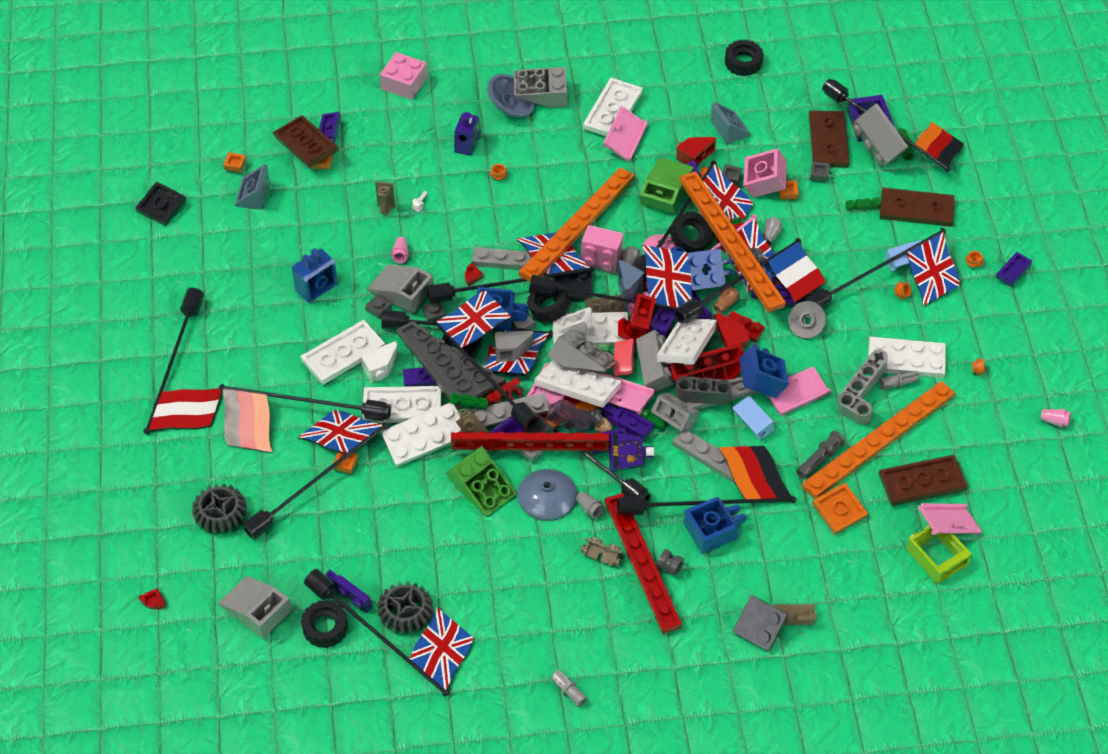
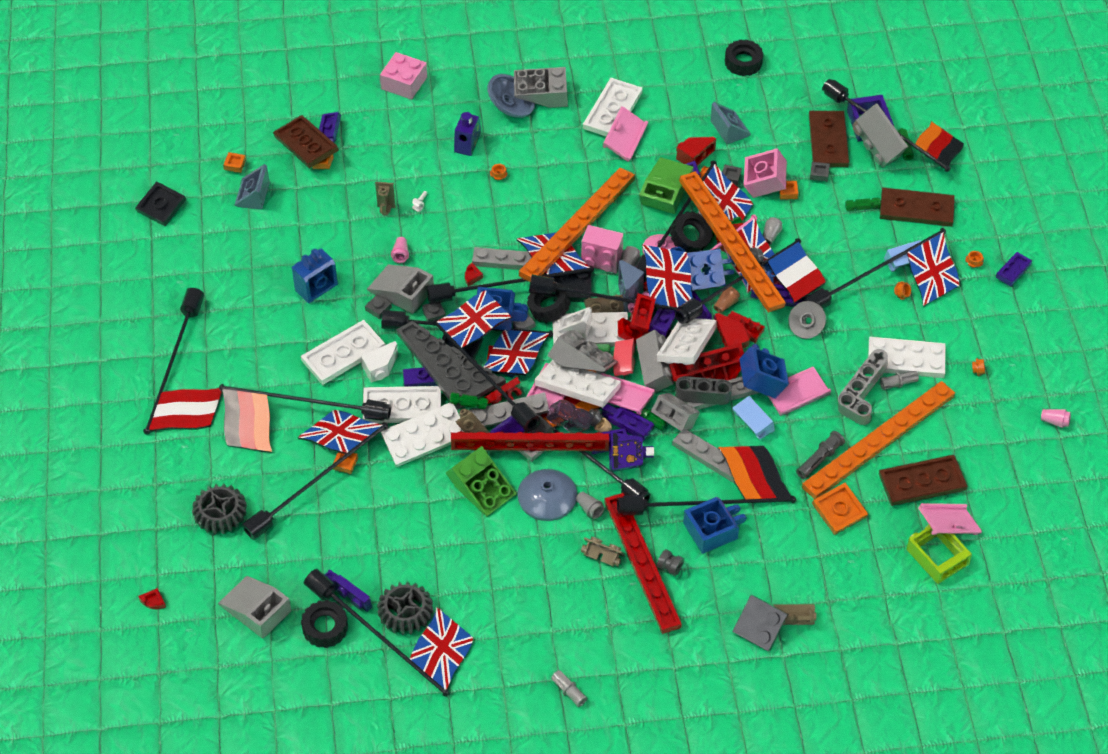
light grey slope [494,331,533,362] -> none

